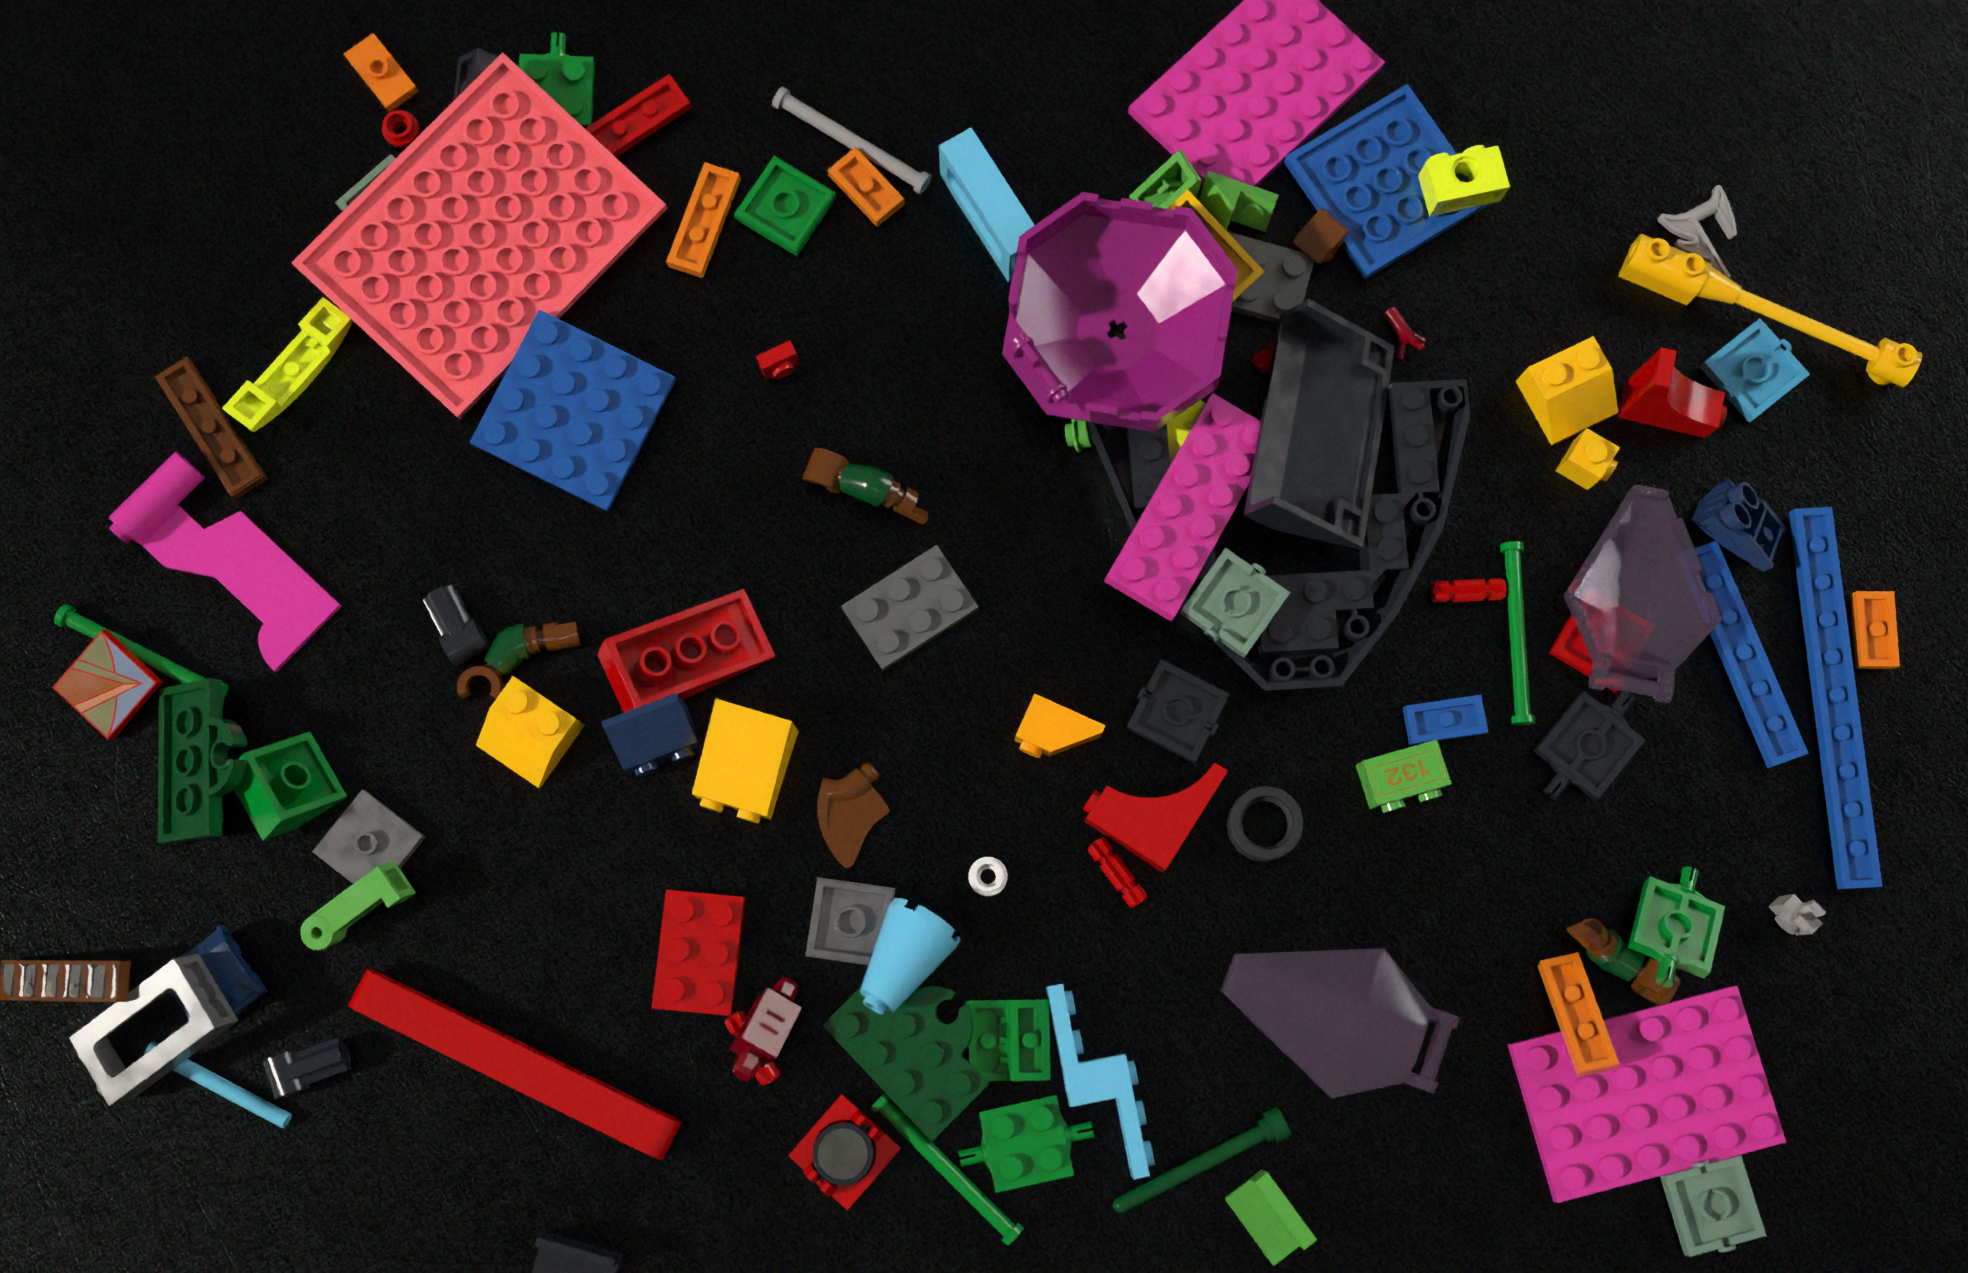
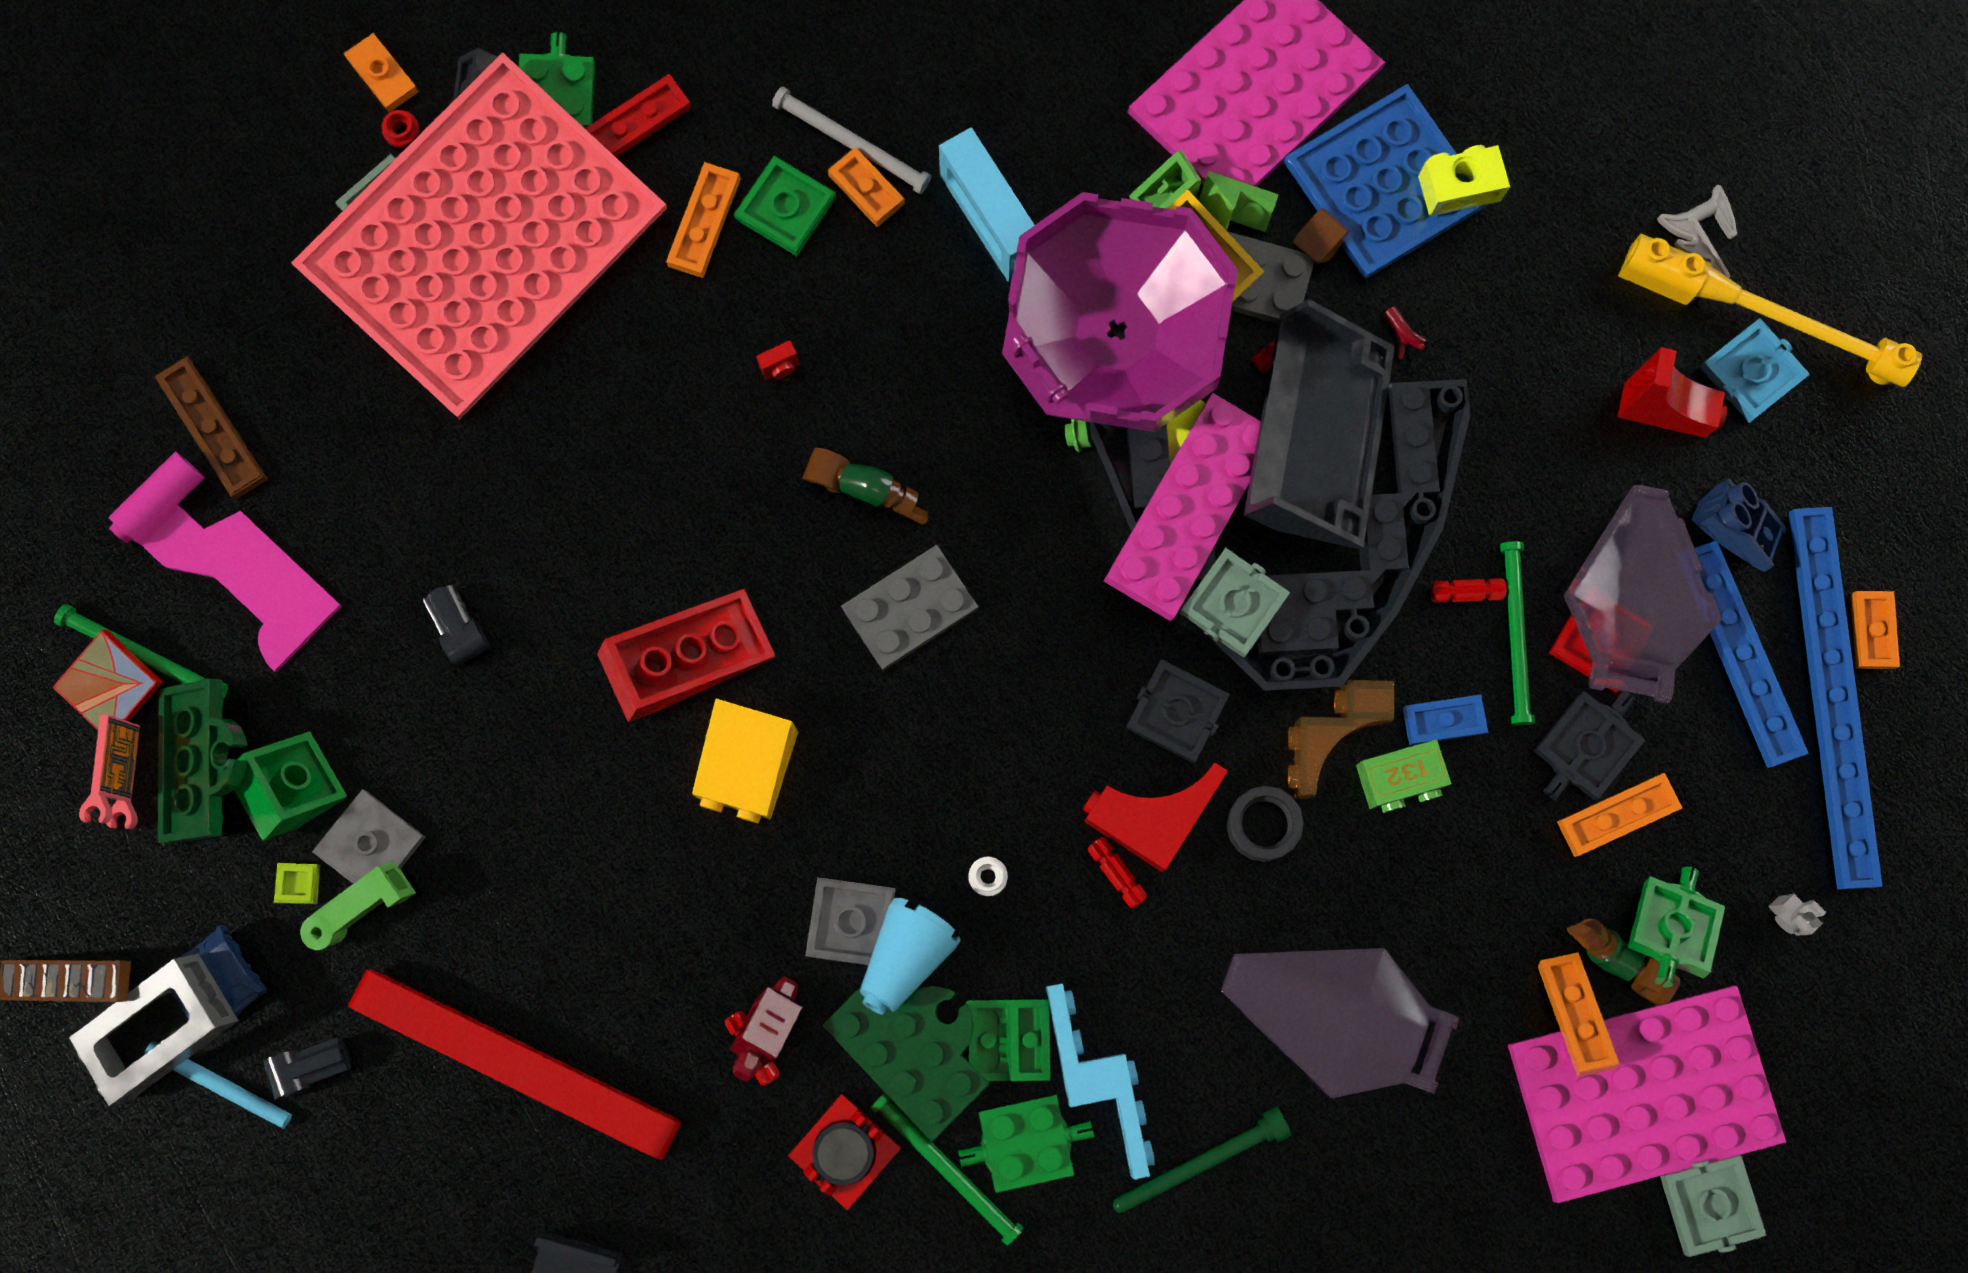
neon yellow slope [222,297,353,432] -> none
reddish brown piece [457,622,581,700] -> none
blue plate [469,309,676,512] -> none
yellow slope [476,676,585,789] -> none
dark blue slope [601,693,702,777] -> none
red plate [652,890,745,1016] -> none
reddish brown arm [817,763,890,868] -> none
light orange slope [1015,694,1106,758] -> none
bright green panel [1224,1170,1317,1266] -> none
yellow slope [1516,336,1619,446] -> none
yellow brick [1556,428,1620,490] -> none
none -> flag [79,714,140,829]
none -> lime tile [274,863,321,904]
none -> clear orange arch [1288,680,1394,799]
none -> orange plate [1557,773,1682,857]

